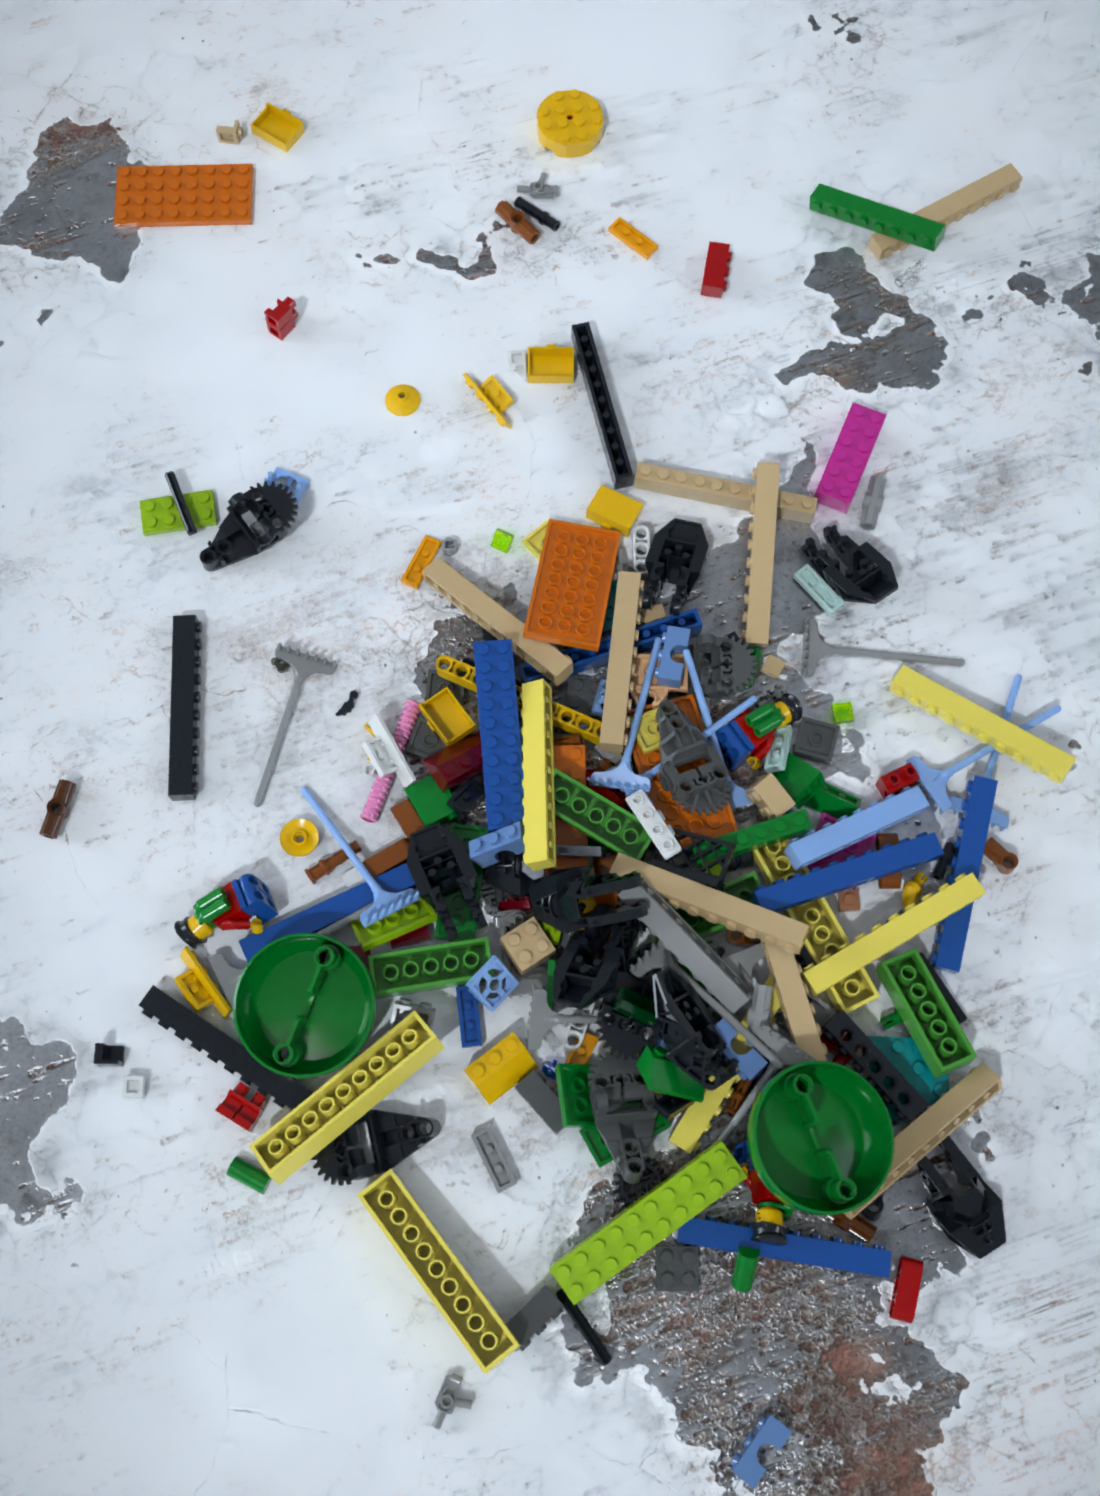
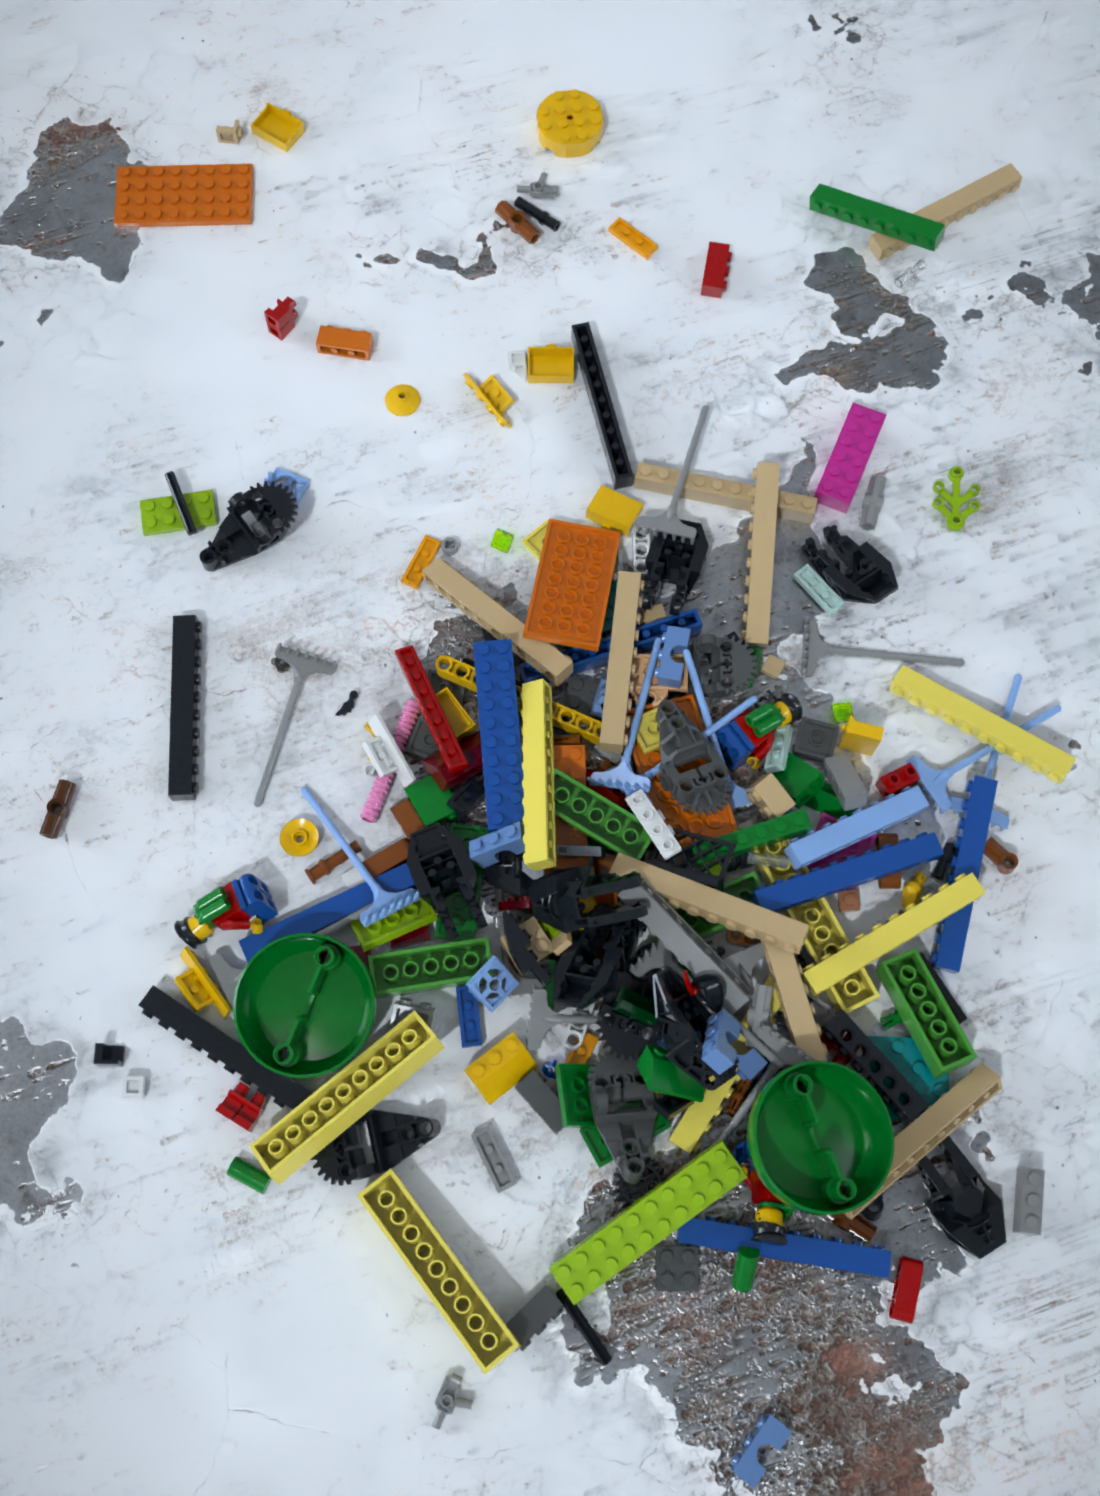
none -> orange brick [316,325,374,361]
none -> red tile [395,645,468,773]
none -> black slope [502,910,551,987]
none -> tan tile [551,932,572,956]
none -> light grey piece [635,405,709,545]
none -> black piece [683,970,726,1015]
none -> medium blue arch [701,1009,741,1075]
none -> clear pin [747,851,789,869]
none -> light grey brick [824,753,870,811]
none -> yellow container [838,716,884,756]
none -> lime plant [932,466,981,531]
none -> light grey brick [1013,1167,1045,1236]

